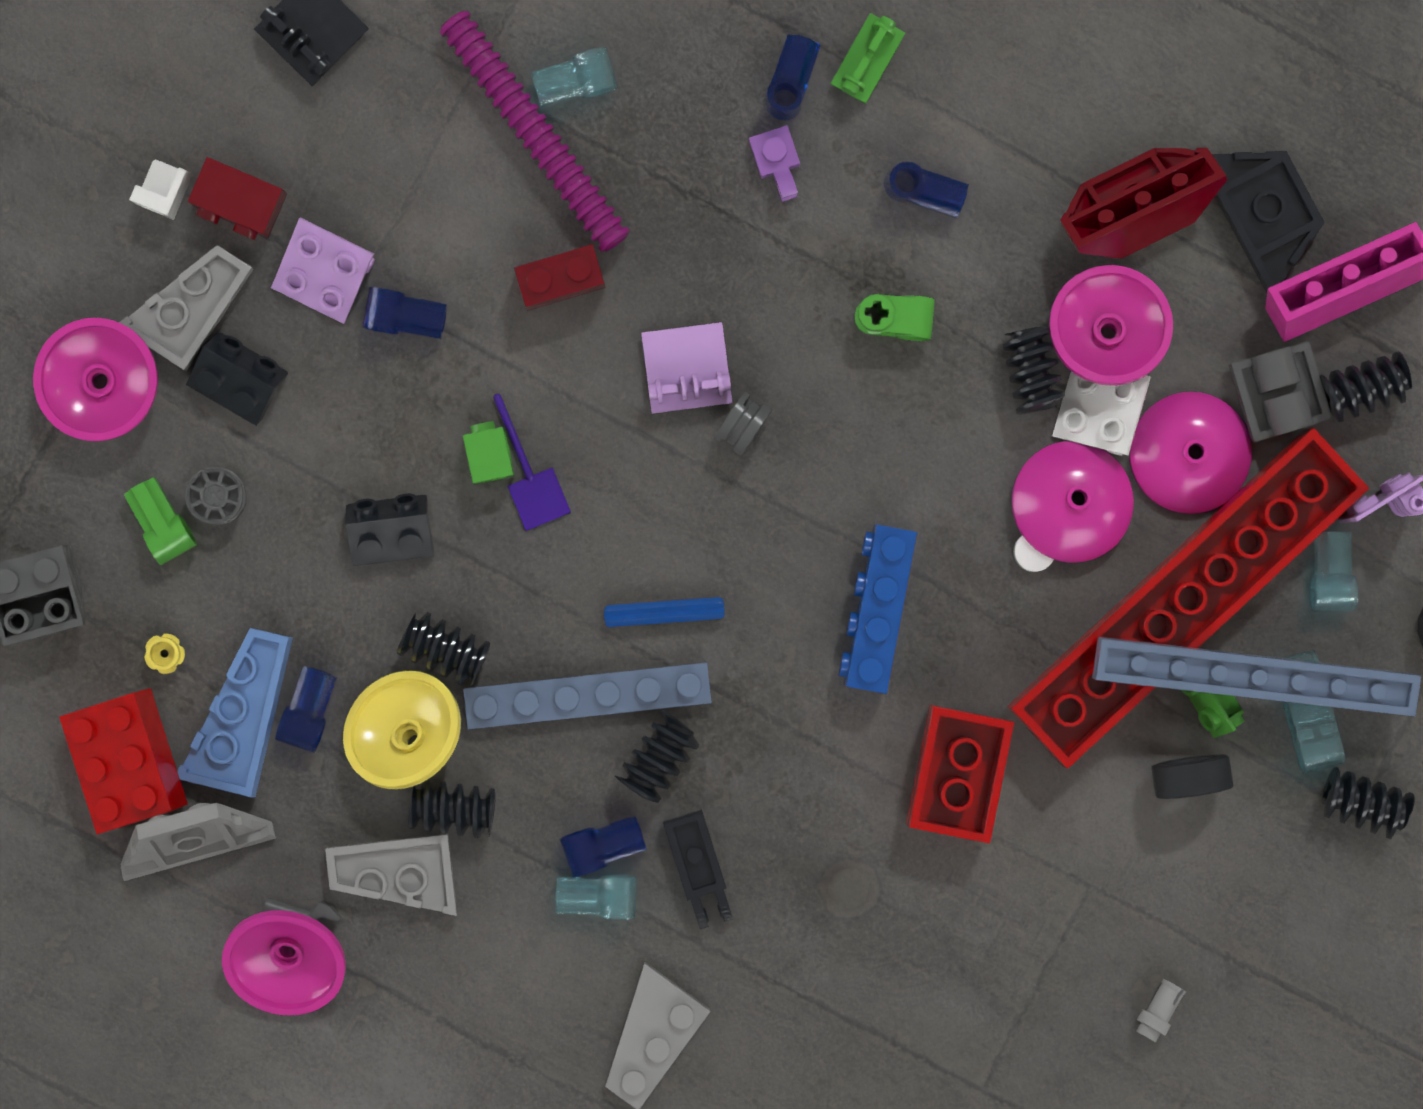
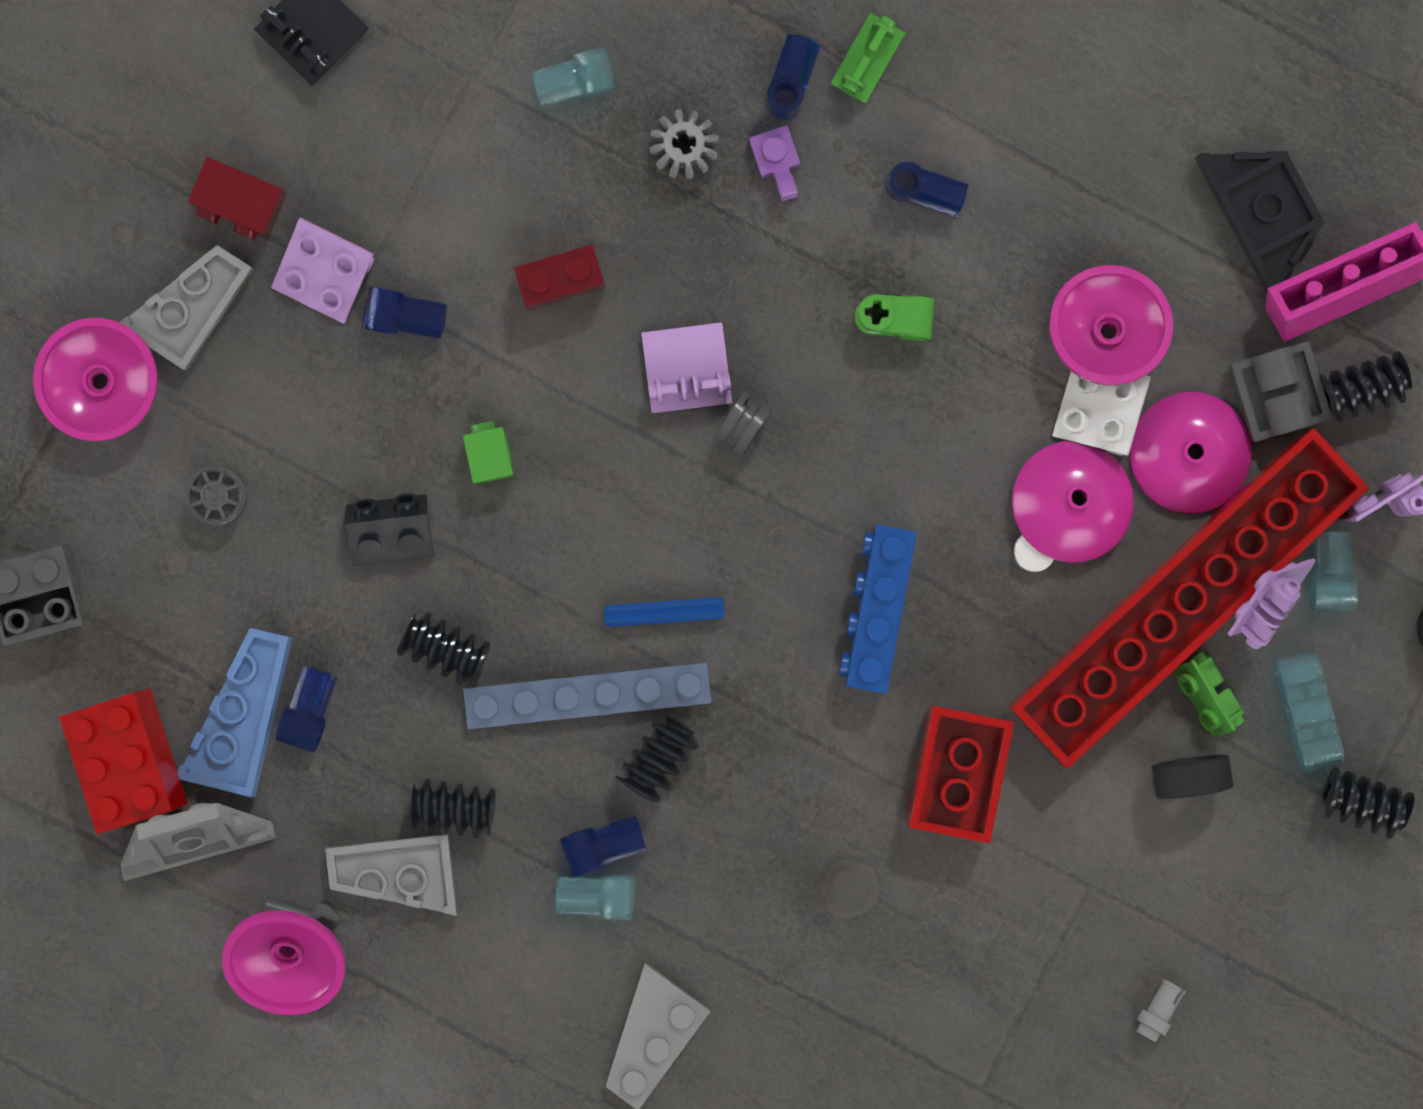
bright green piece [124,477,197,565] -> none
white panel [129,160,193,220] -> none
light yellow plate [144,634,185,674] -> none
black bracket [186,332,288,426] -> none
light yellow dish [343,671,461,789] -> none
magenta piece [439,11,630,252] -> none
dark purple piece [493,394,571,531] -> none
black hinge [663,809,733,930] -> none
black piece [1003,326,1065,415] -> none
dark red wedge [1060,148,1227,259] -> none
sand blue plate [1092,637,1421,716] -> none
none -> light grey gear [650,110,719,180]
none -> lavender hinge [1228,558,1316,649]

